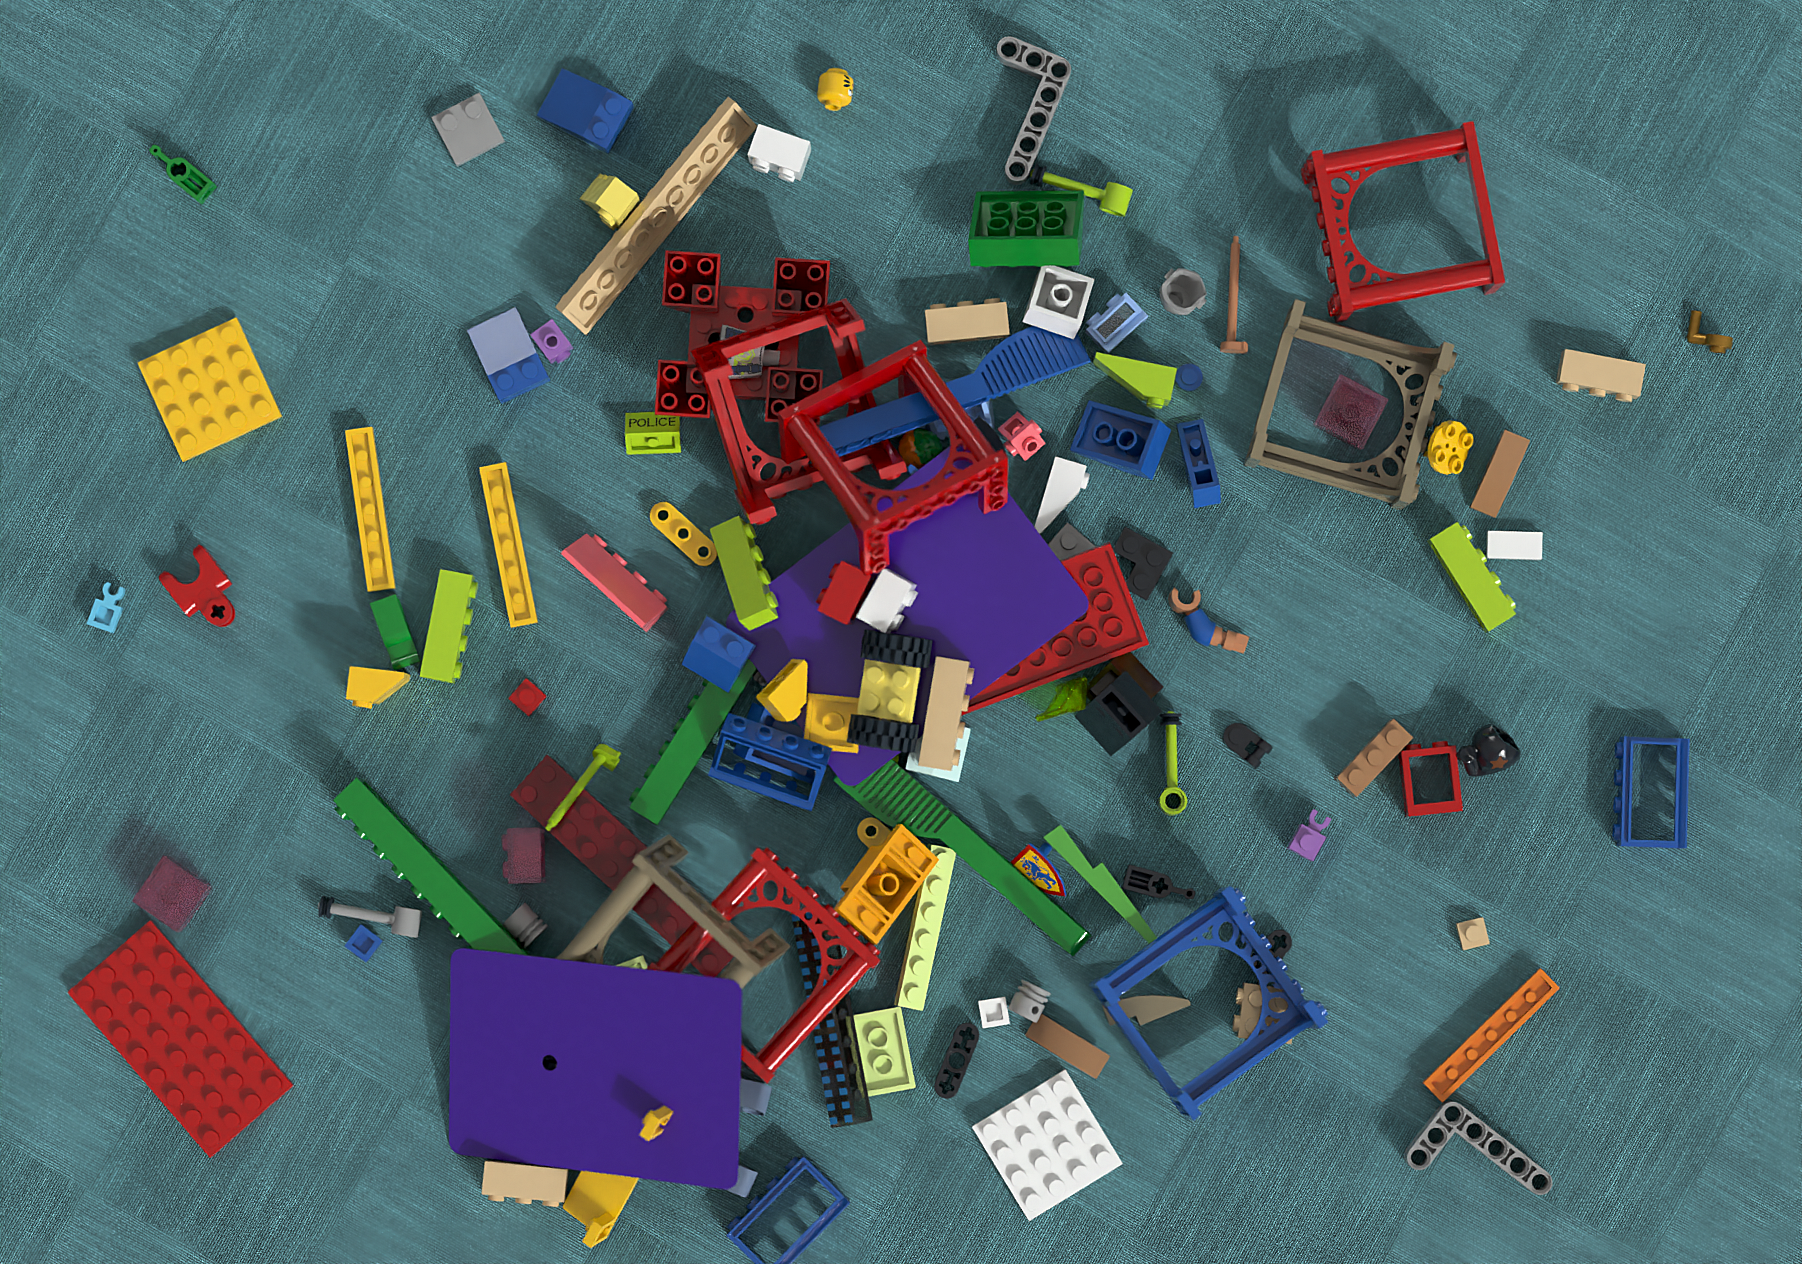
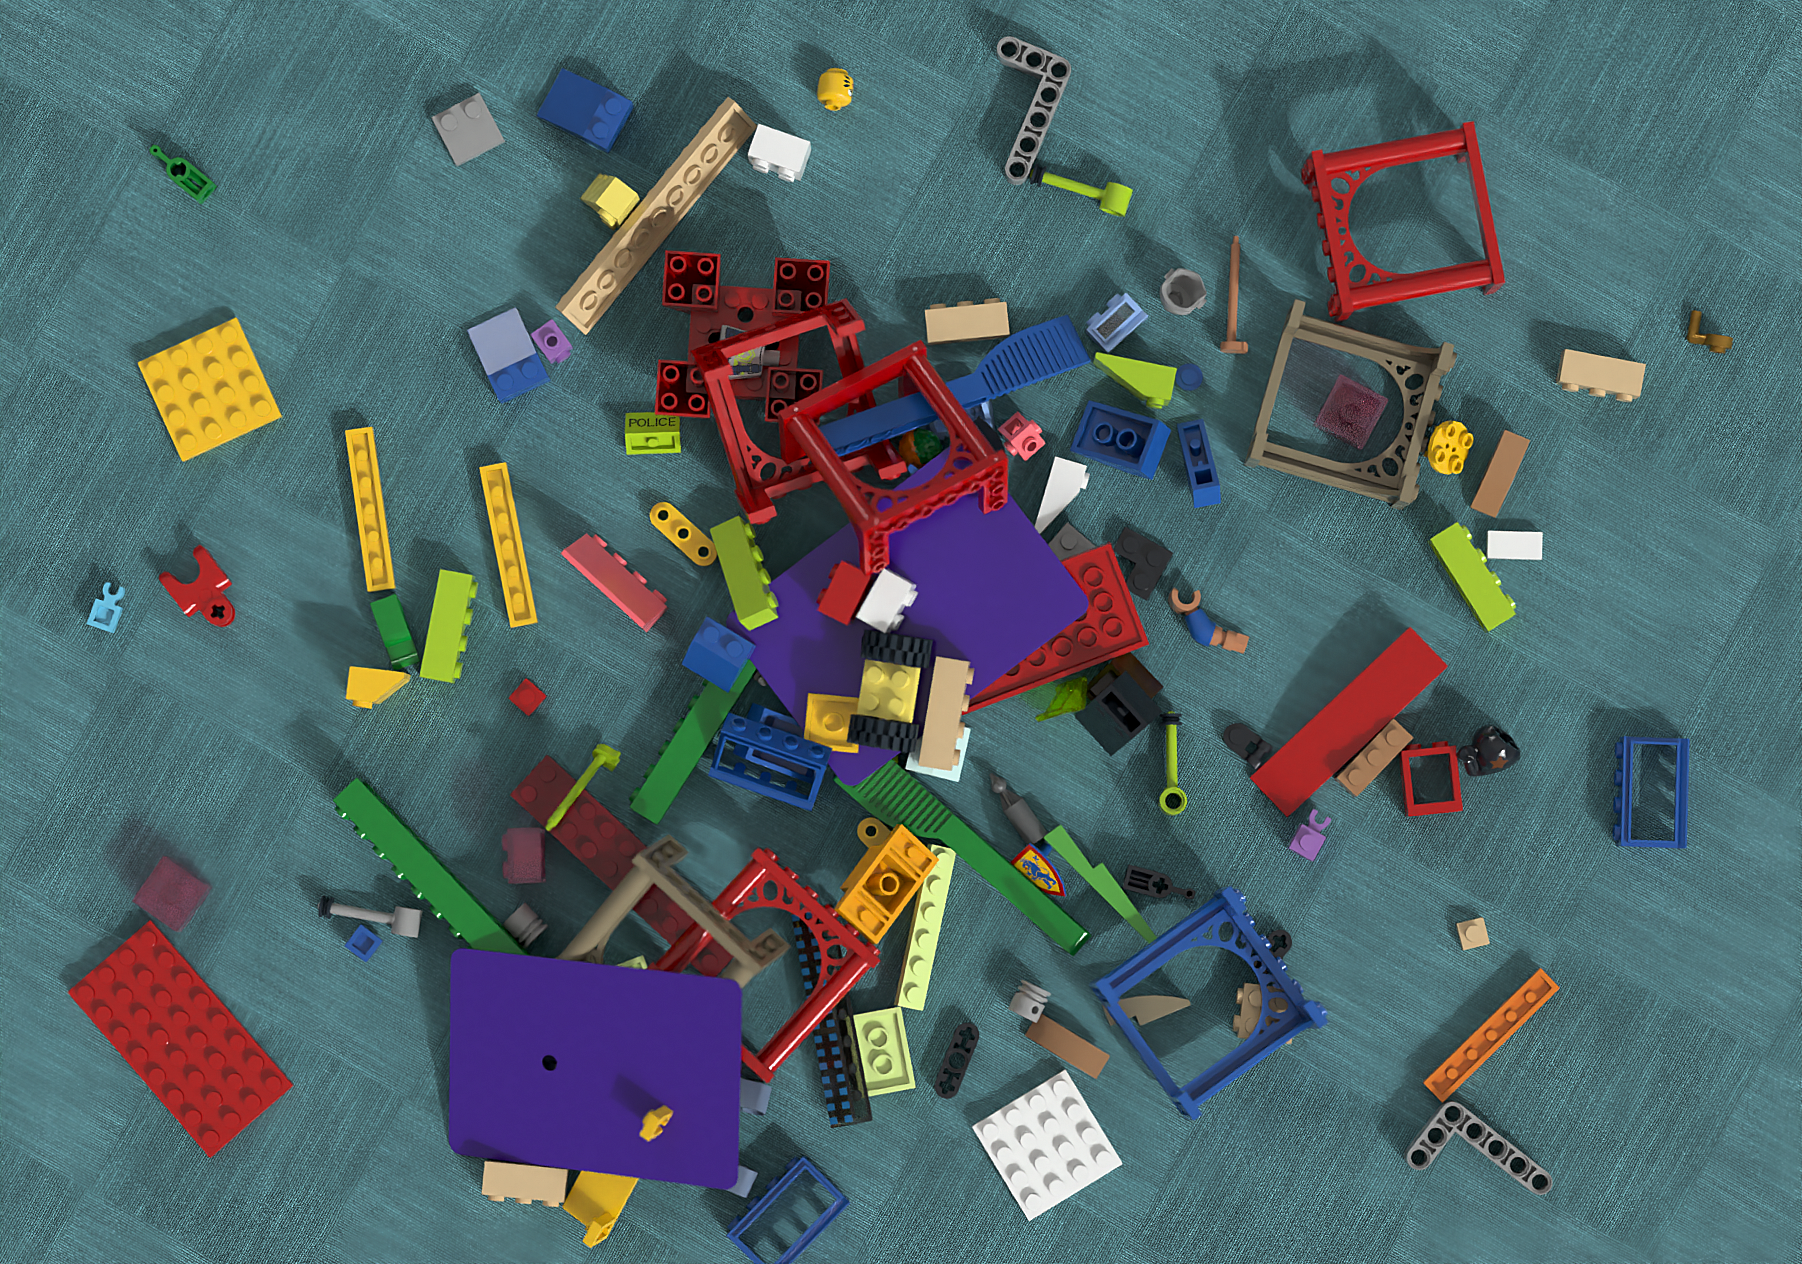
yellow slope [756,659,807,722] -> none
green slope [968,190,1084,267] -> none
white plate [978,996,1010,1028] -> none
white brick [1022,266,1094,339] -> none
none -> dark grey wheel [989,773,1048,845]
none -> red slope [1250,627,1448,817]

